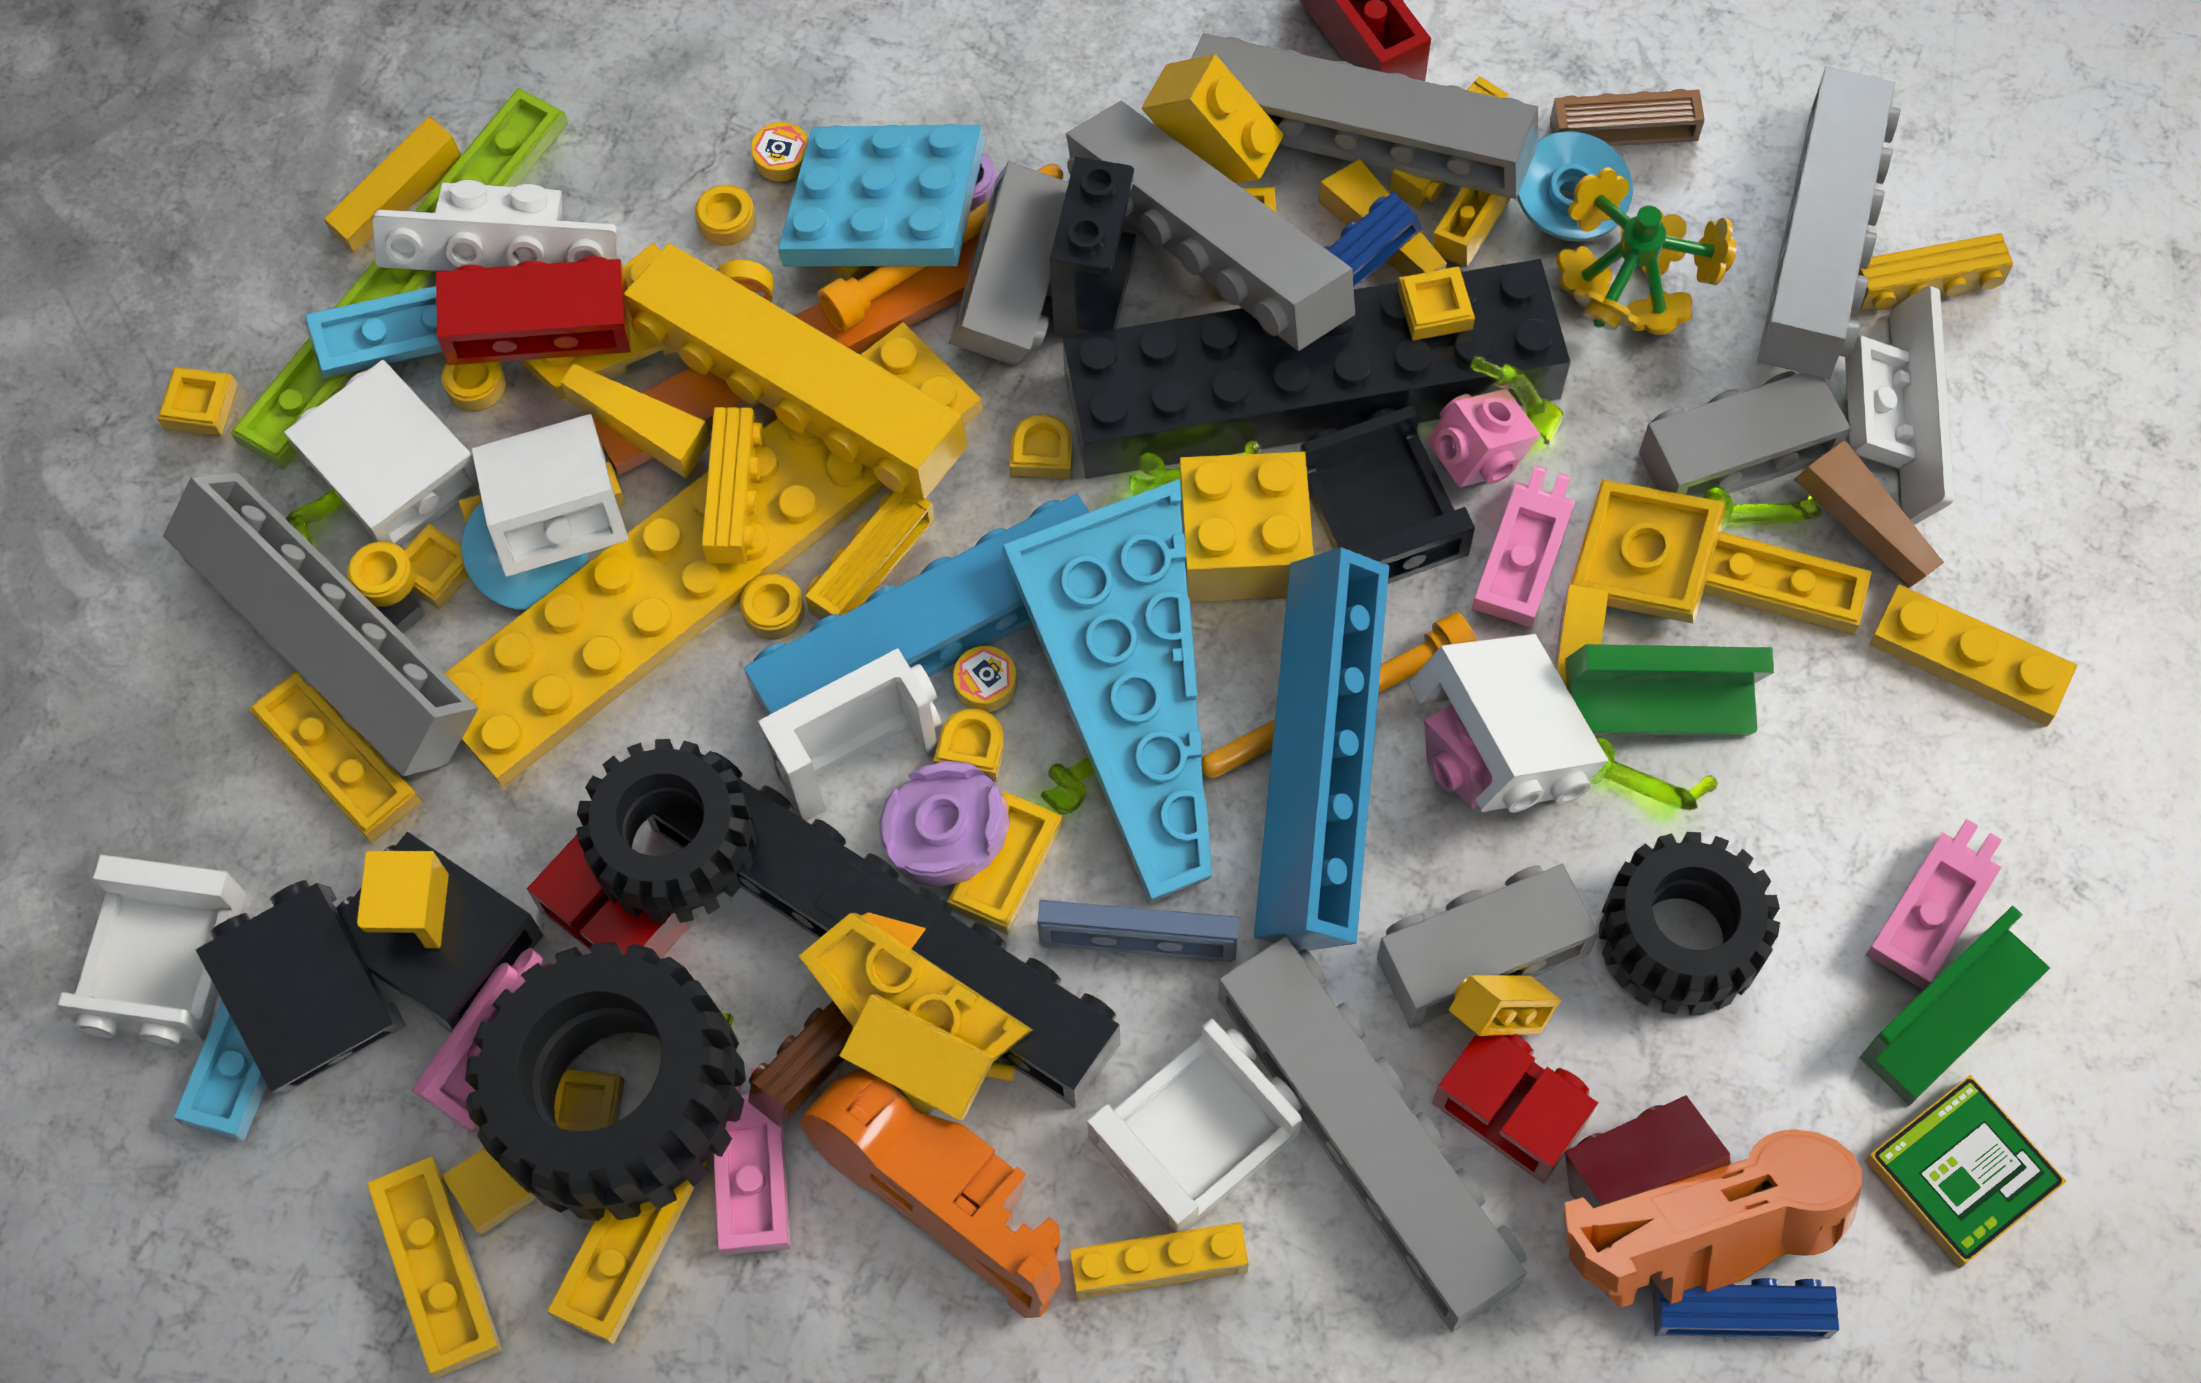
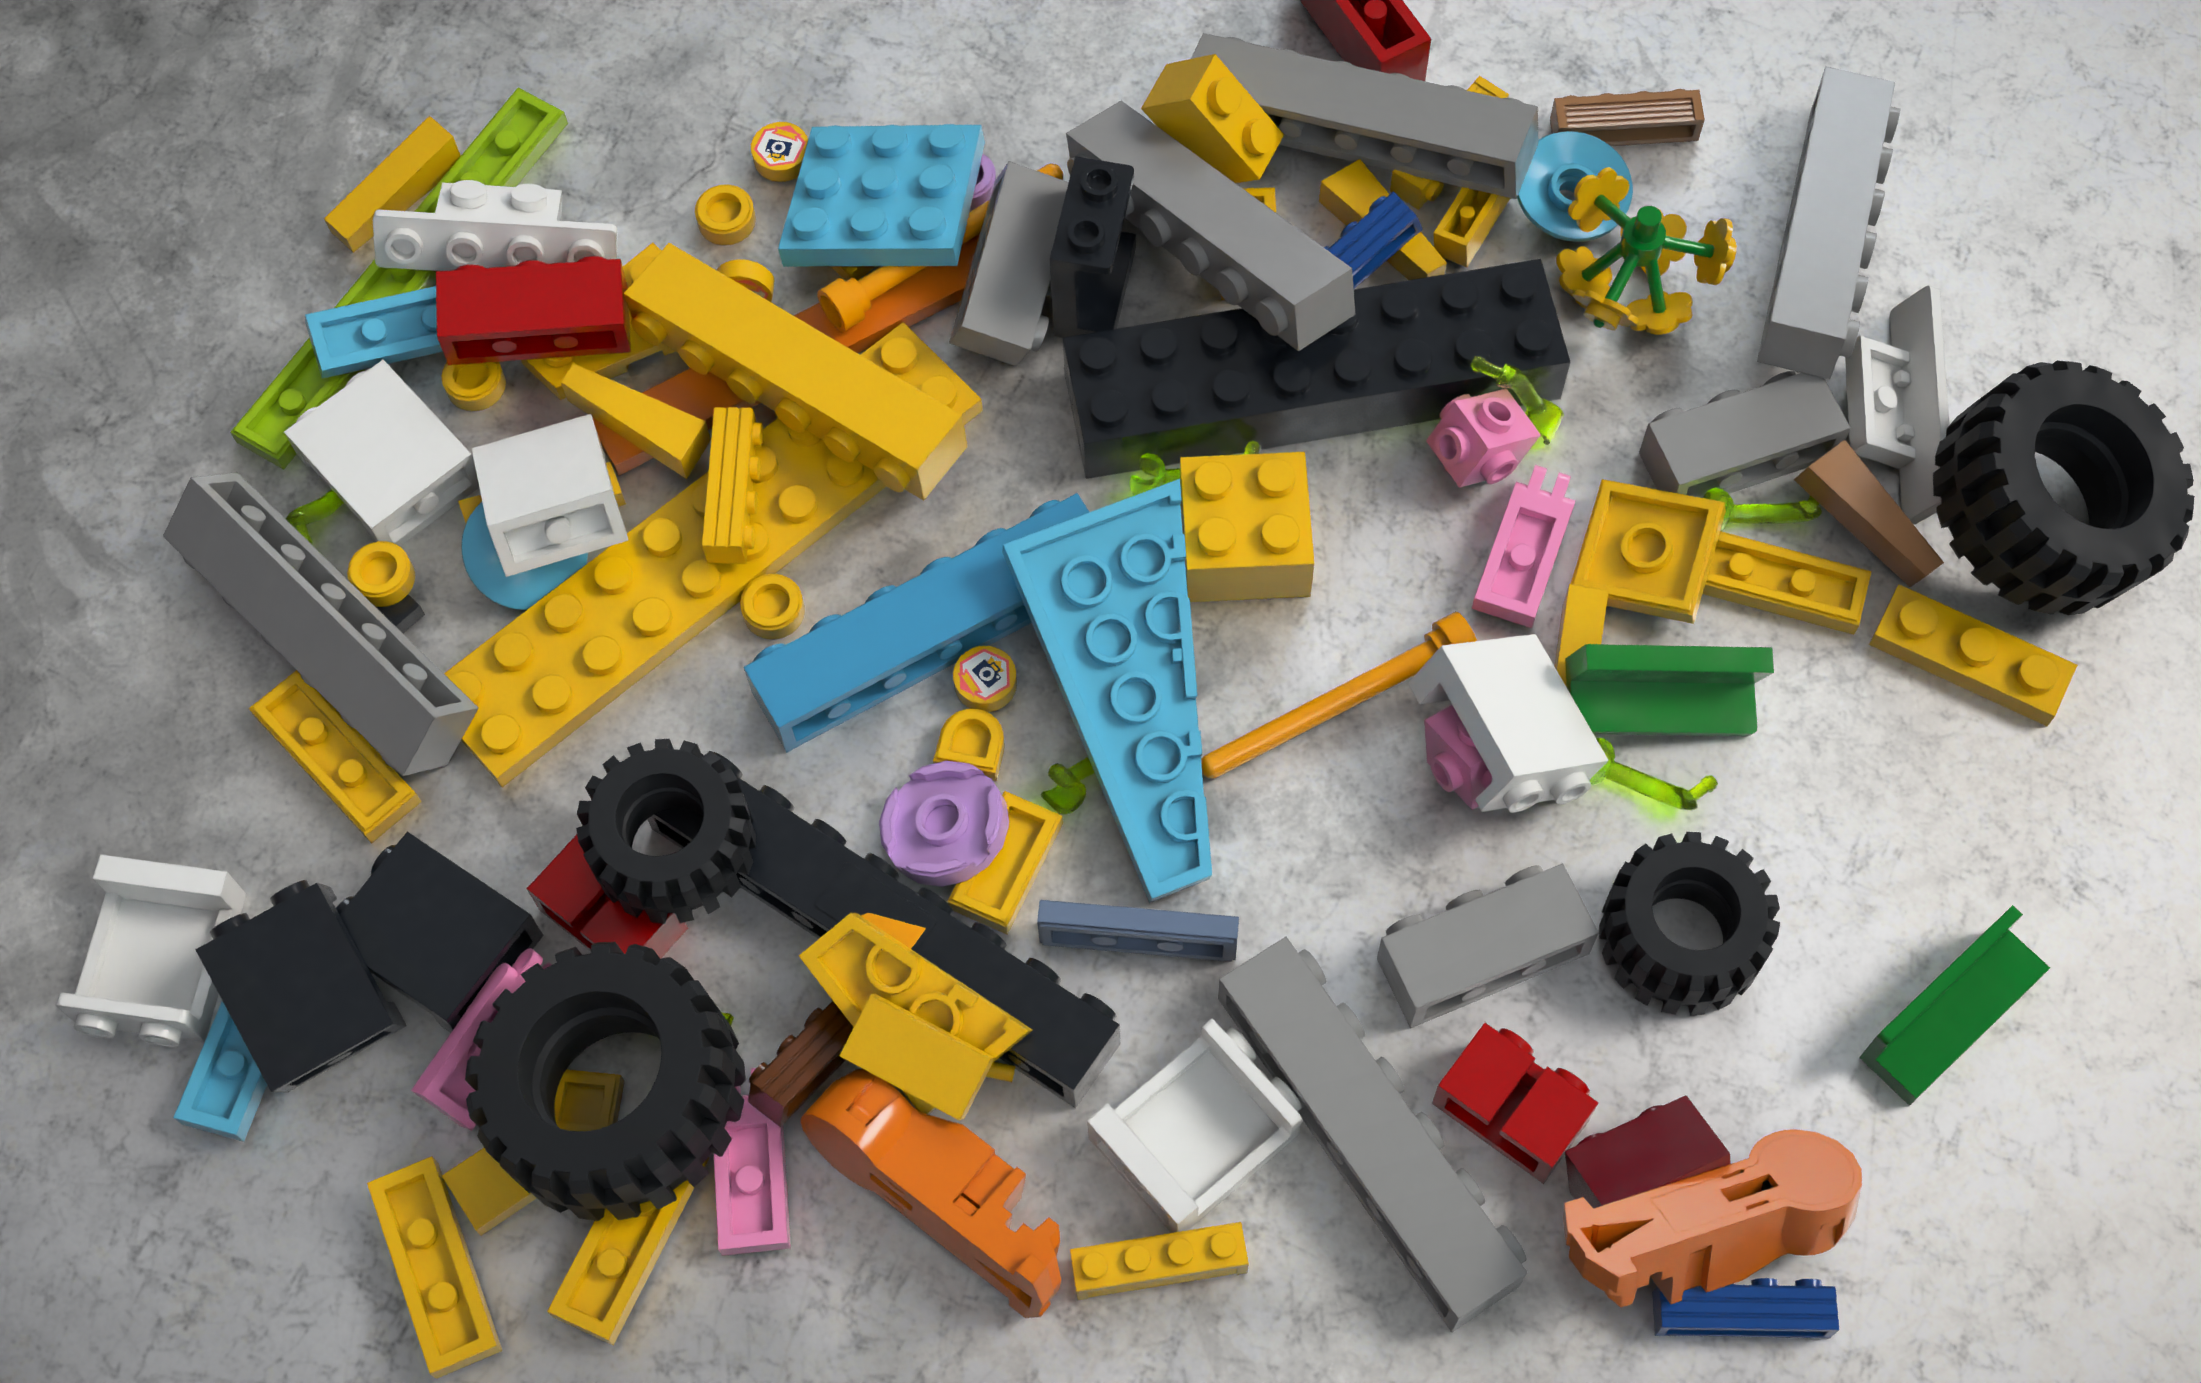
yellow tile [157,367,238,436] -> none
yellow panel [357,851,449,948] -> none
yellow tile [404,523,469,610] -> none
white panel [758,648,942,821] -> none
yellow piece [805,489,935,619] -> none
yellow tile [1009,414,1073,479] -> none
dark azure brick [1254,547,1389,951] -> none
black panel [1300,405,1475,584] -> none
yellow tile [1398,266,1475,341] -> none
yellow piece [1448,975,1562,1036] -> none
yellow piece [1858,233,2013,311] -> none
tile [1865,1074,2067,1269] -> none
bright pink hinge [1866,819,2002,990] -> none
none -> black tyre [1933,360,2195,615]

